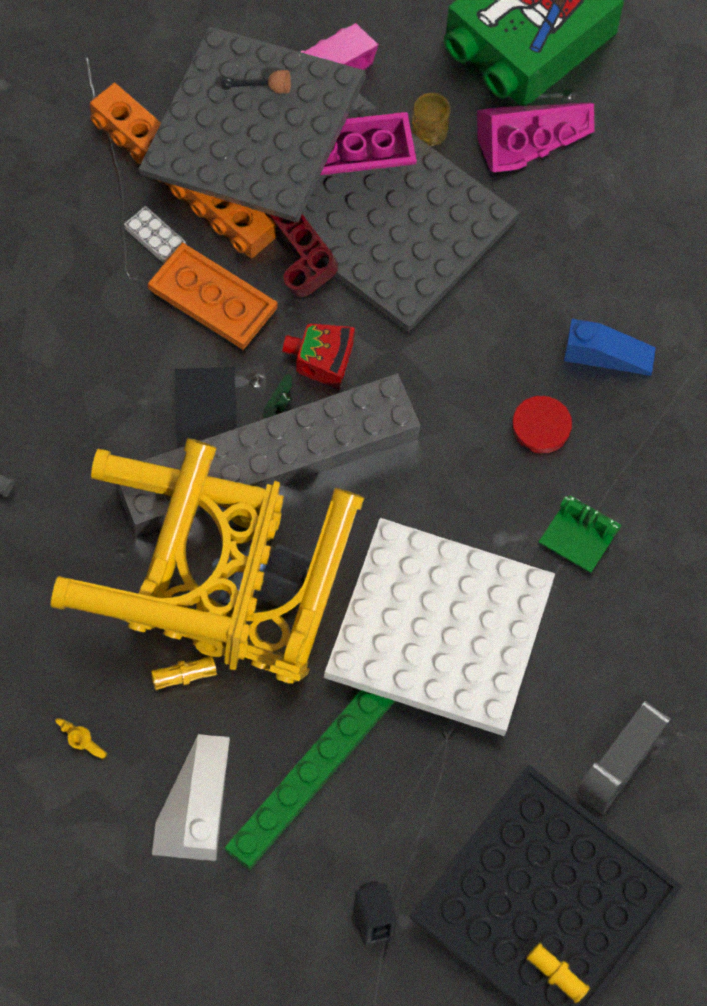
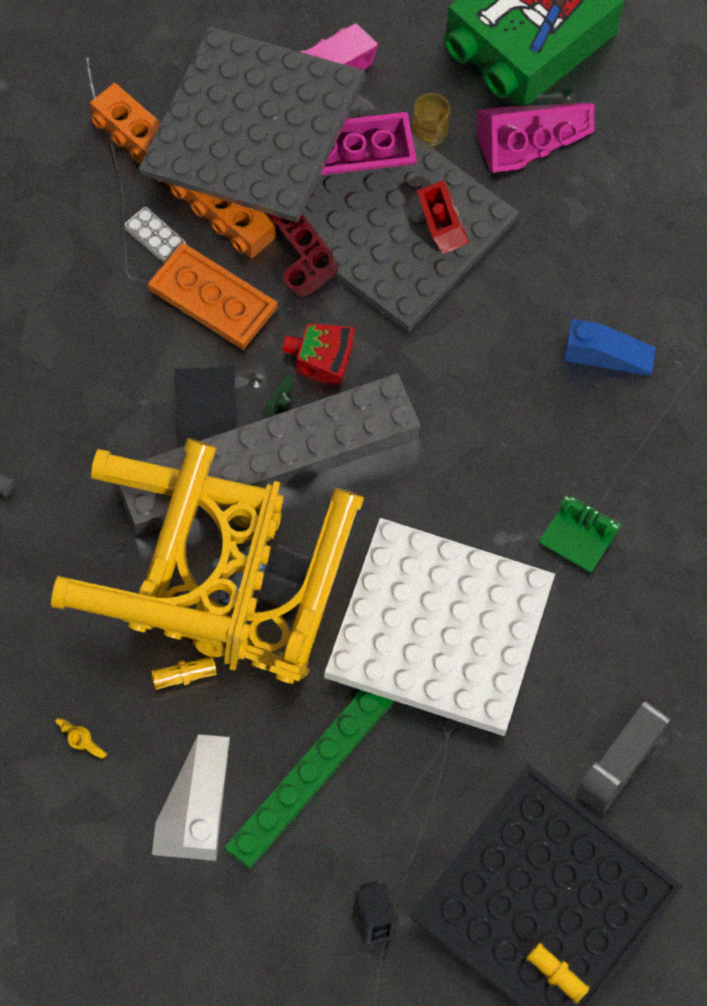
hinge [221,70,291,94] -> none
red tile [512,396,572,453] -> none
none -> red brick [417,180,470,254]

